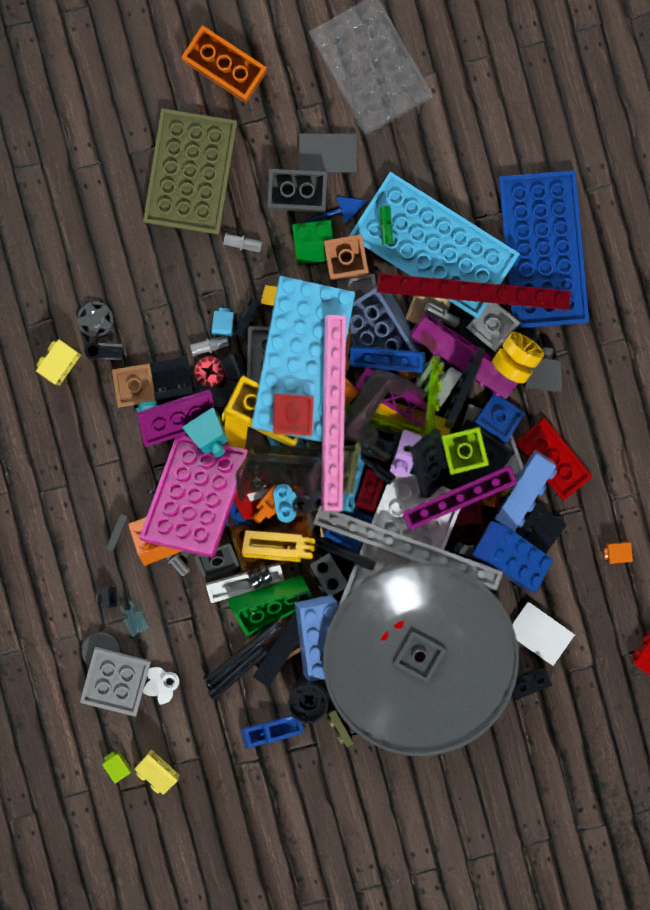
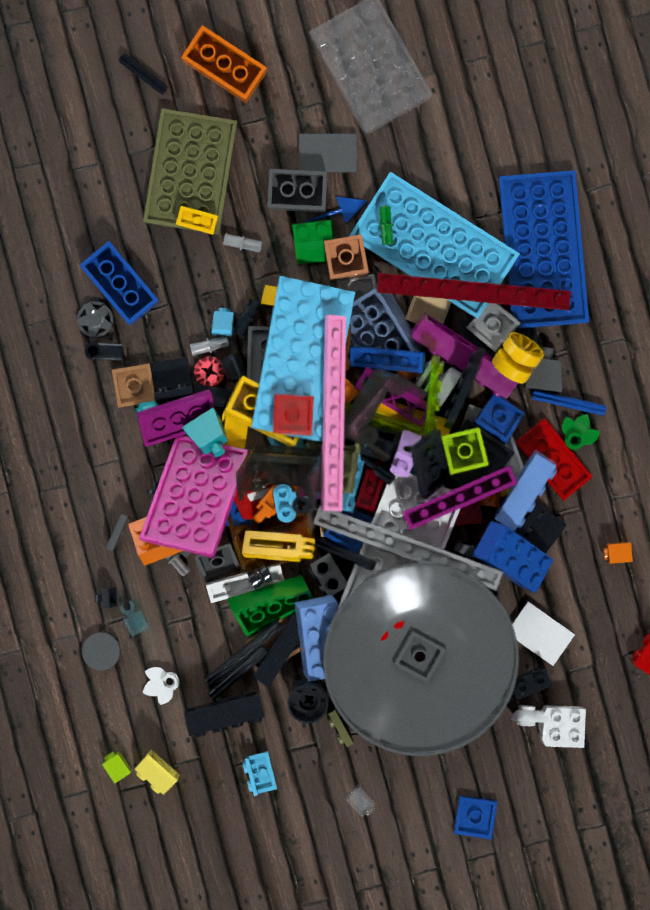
light yellow brick [36,339,81,386] -> none
light grey plate [80,647,151,717] -> none
blue slope [240,716,304,748] -> none
light grey axle [424,302,460,329] -> none
none -> blue brick [79,241,160,326]
none -> black axle [118,53,168,95]
none -> yellow plate [176,206,218,235]
none -> black brick [184,690,265,738]
none -> medium azure bracket [243,751,277,796]
none -> clear brick [345,785,376,817]
none -> blue tile [453,795,498,840]
none -> white brick [511,705,586,748]
none -> blue axle [531,389,607,416]
none -> green plate [562,414,600,450]

